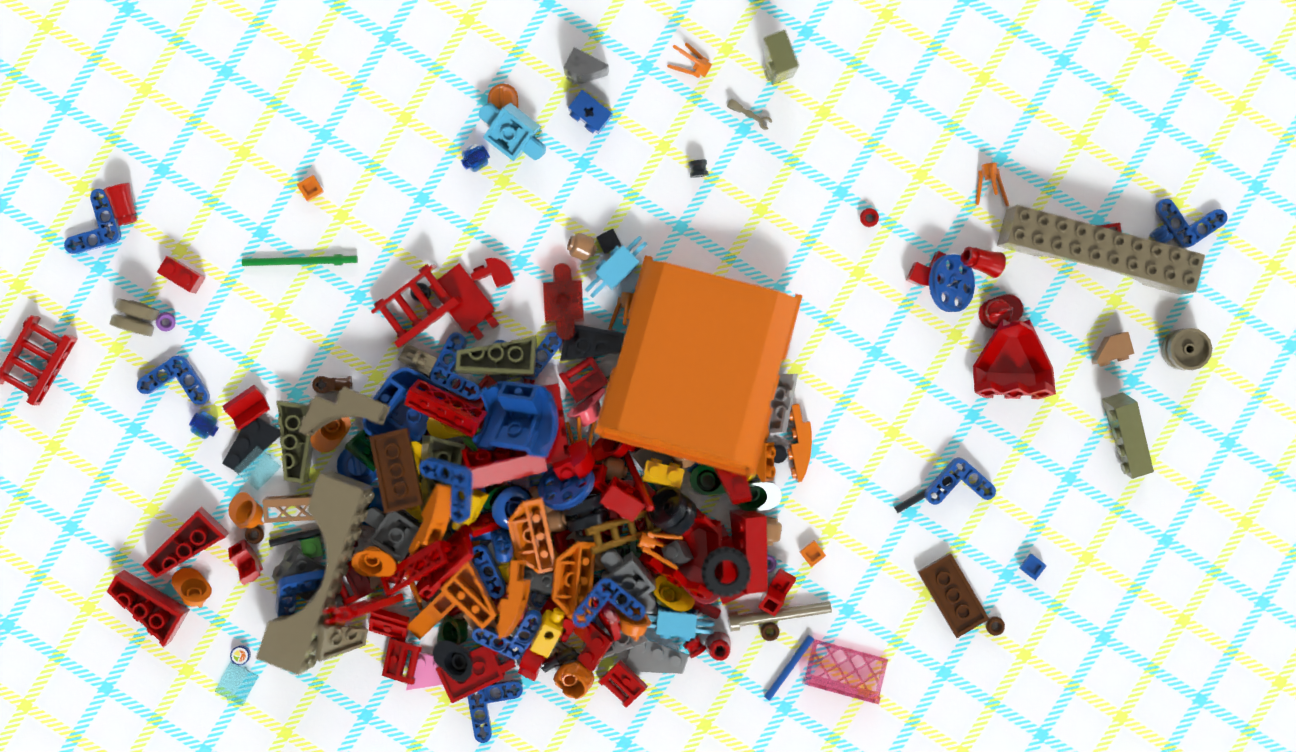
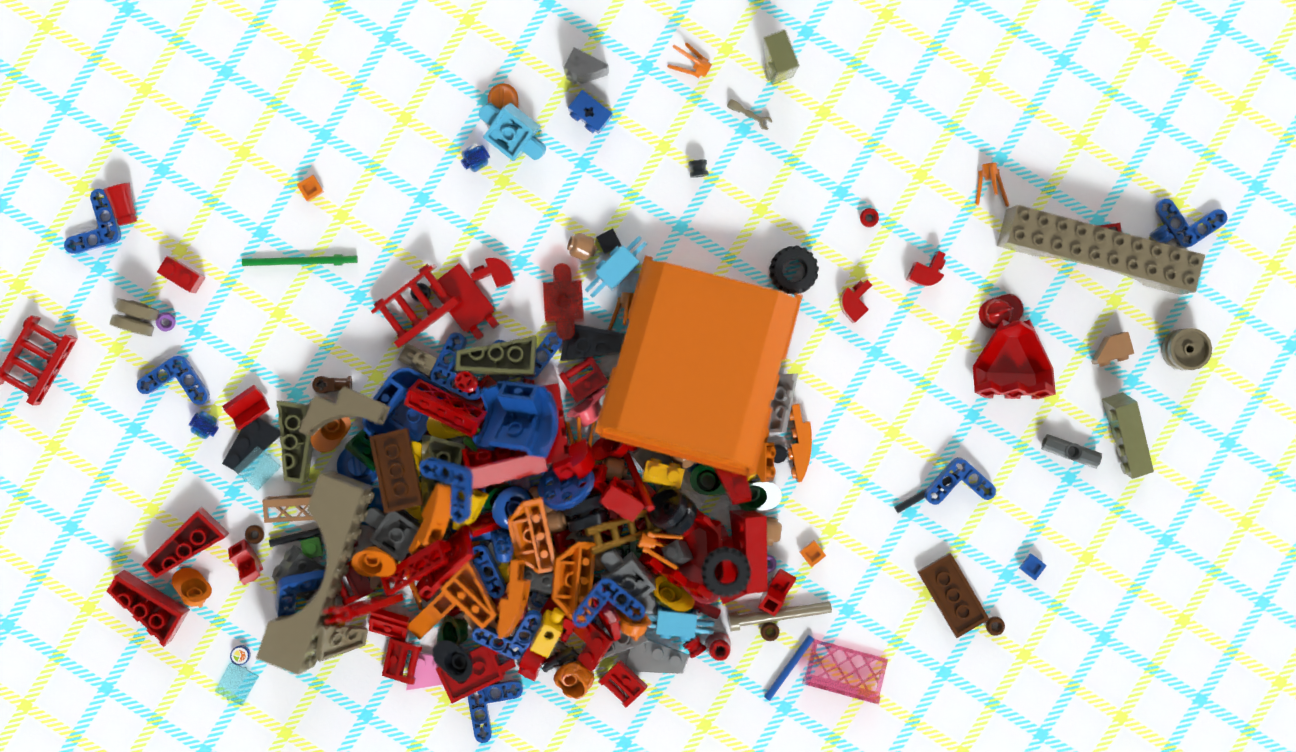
orange piece [228,492,264,529] -> none
blue wedge [929,254,975,312] -> none
red plant [961,247,1006,278] -> none
none -> red wheel [455,371,478,393]
none -> black tyre [769,246,819,295]
none -> red brick [840,280,873,323]
none -> dark grey piece [1041,434,1102,469]

